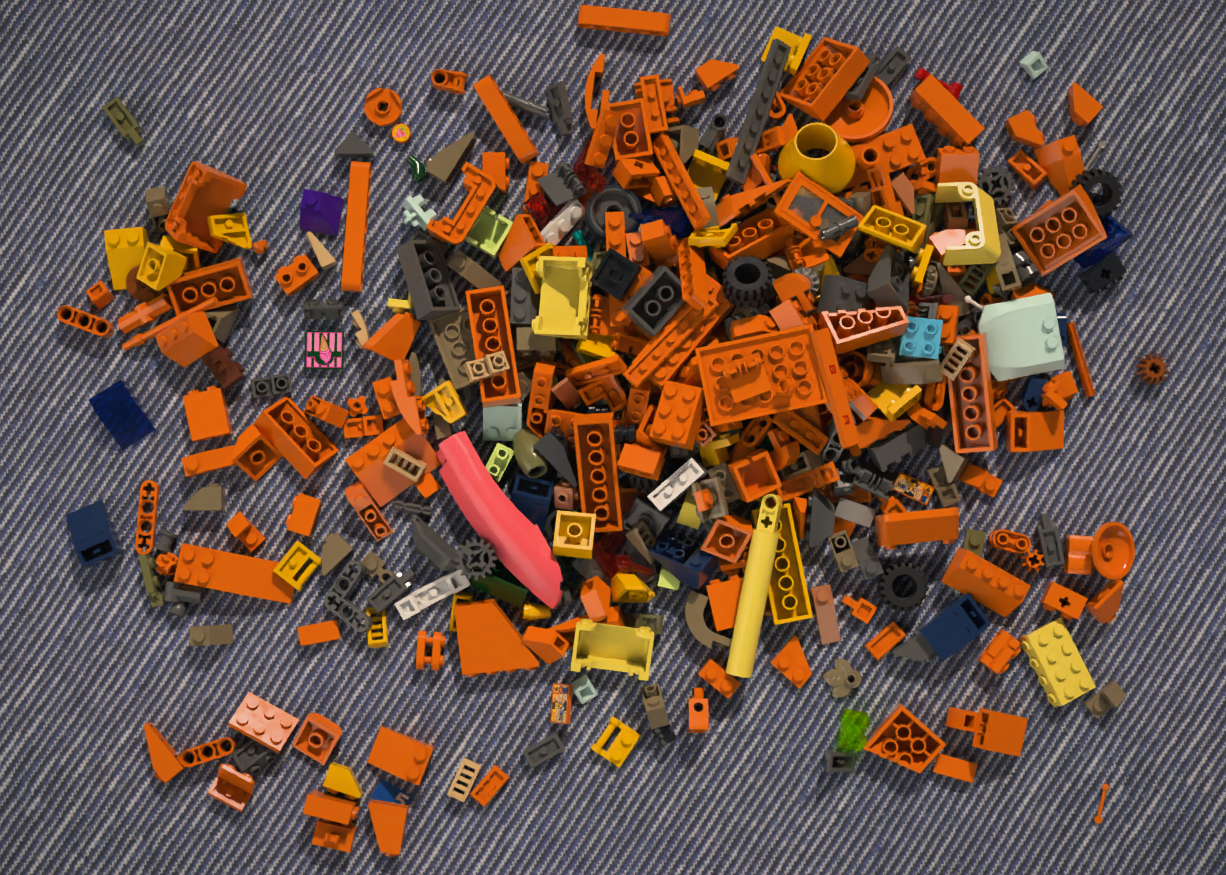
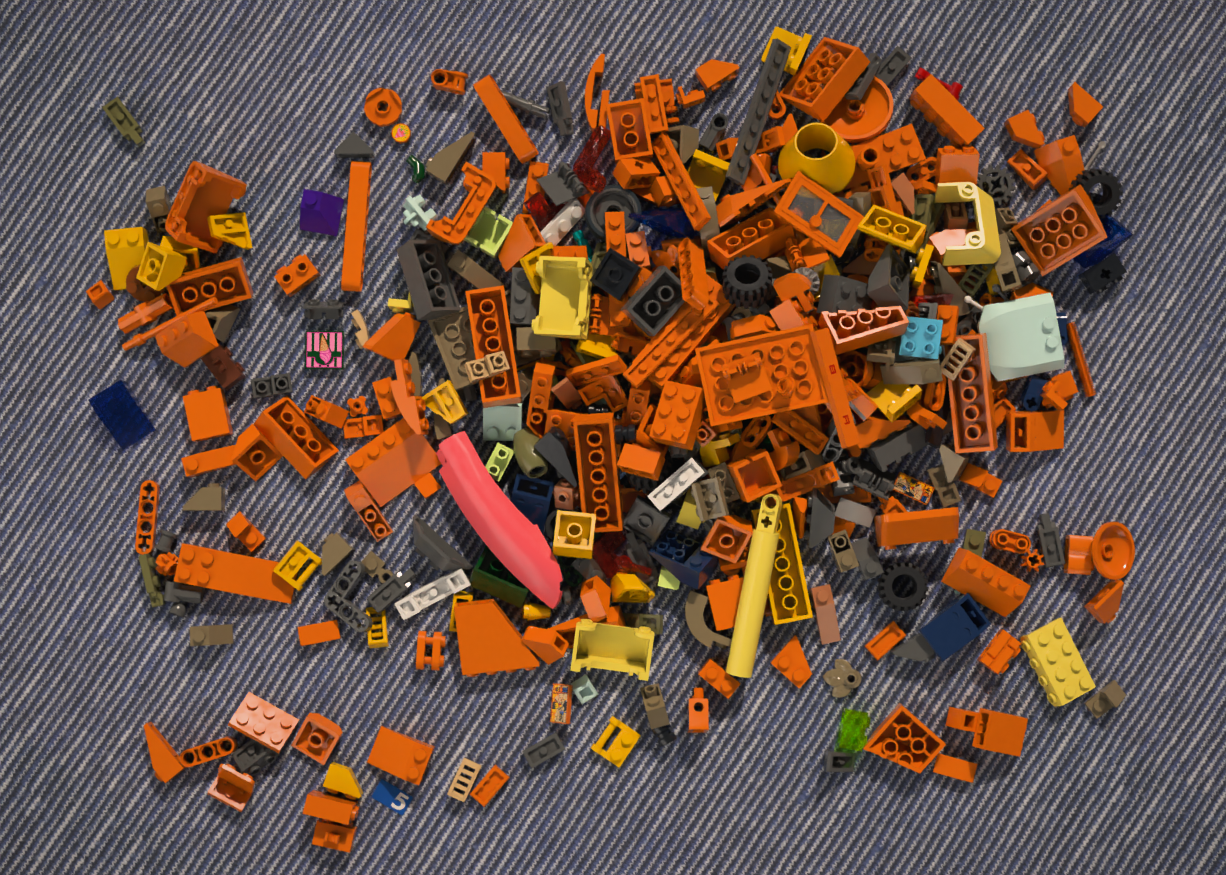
orange beam [57,305,115,338] -> none
dark blue slope [66,500,124,568] -> none
orange hinge [252,239,268,254] -> none
orange brick [286,493,324,537] -> none
tan slope [306,231,337,270] -> none
orange slope [368,799,409,857] -> none
tan slope [383,447,427,483] -> none
dark grey axle [394,500,432,517] -> none
dark grey gear [454,538,497,581] -> none
orange beam [577,5,671,36] -> none
orange plate [584,108,621,169] -> none
dark tan slope [625,520,657,564] -> none
orange brick [640,219,678,261] -> none
yellow wing [688,223,738,248] -> none
orange plate [694,489,713,512] -> none
dark grey pin [819,215,859,242] -> none
orange plate [841,595,878,624] -> none
dark tan gear [922,265,938,297] -> none
light aqua slope [1020,51,1048,79] -> none
orange brick [1039,581,1088,621] -> none
orange hinge [1094,784,1109,824] -> none
dark orange gear [1135,353,1169,385] -> none

